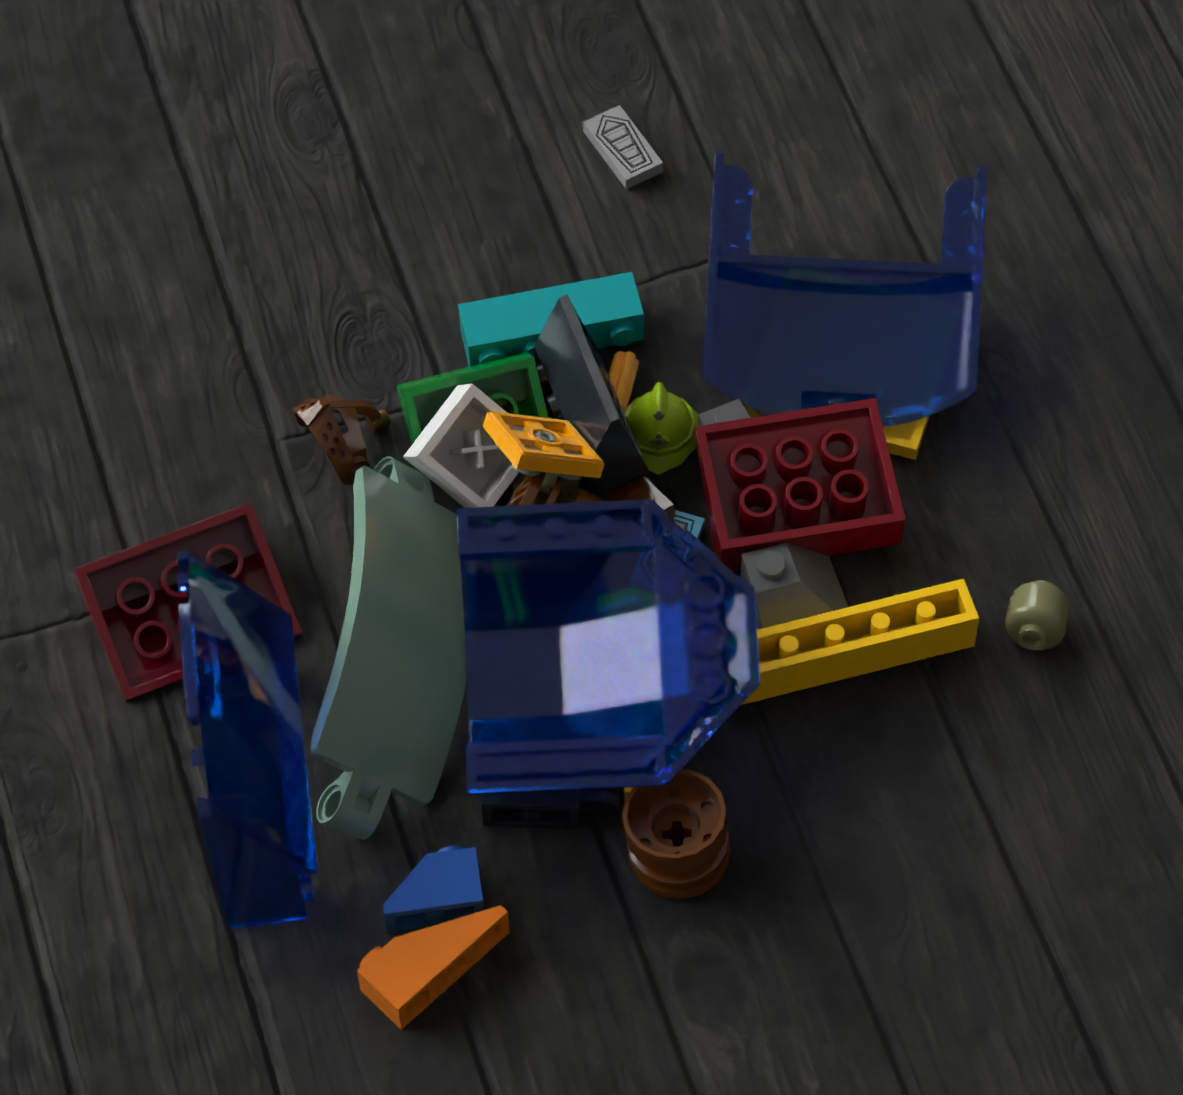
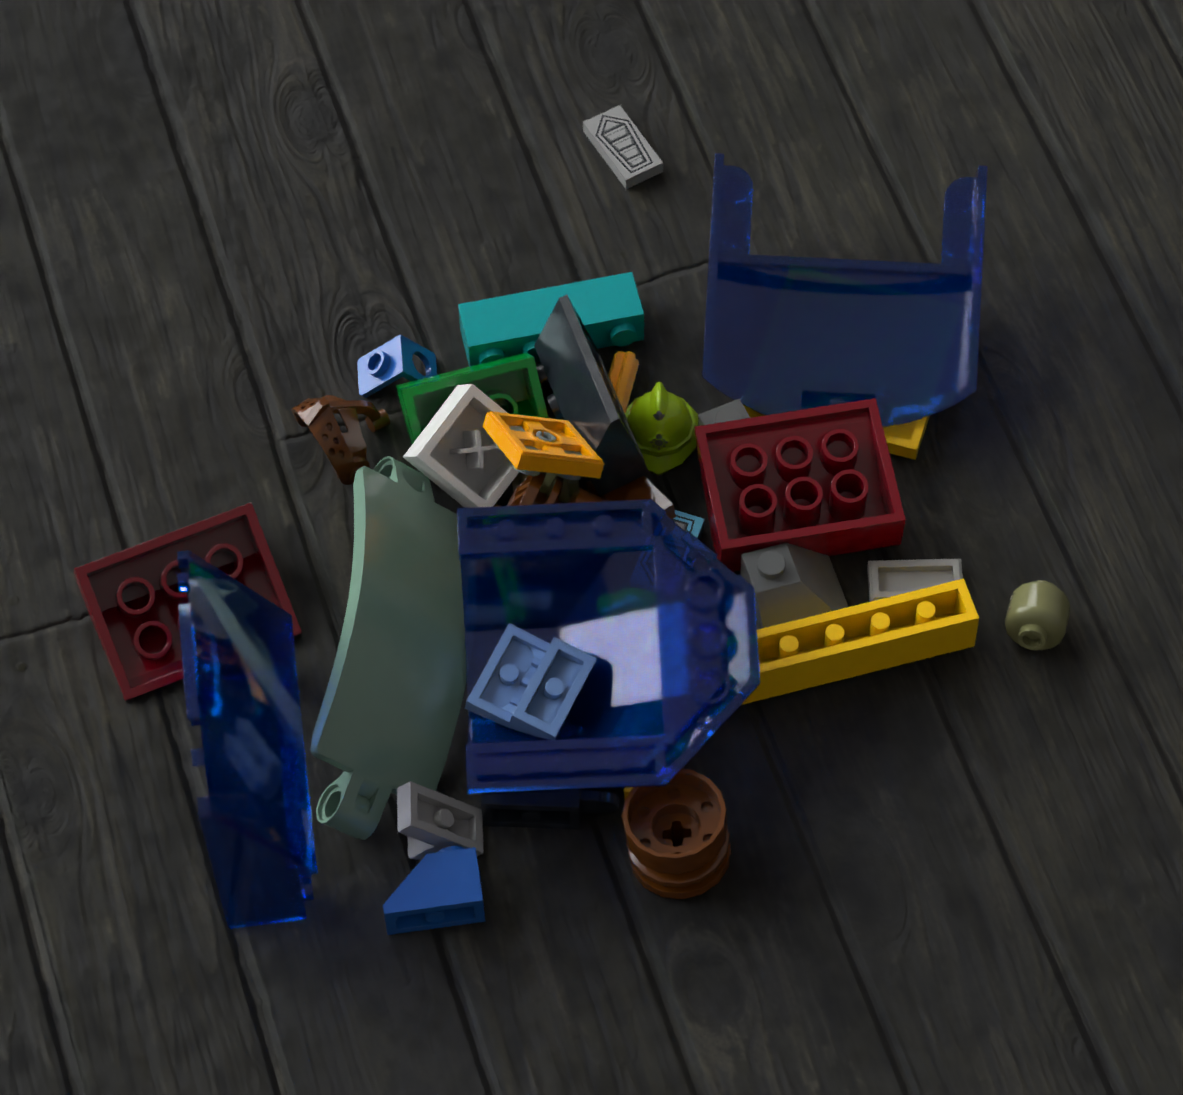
orange slope [357,905,510,1030] -> none
none -> blue bracket [357,334,437,398]
none -> light grey slope [397,781,483,860]
none -> medium blue slope [465,623,597,741]
none -> light grey tile [867,559,963,602]

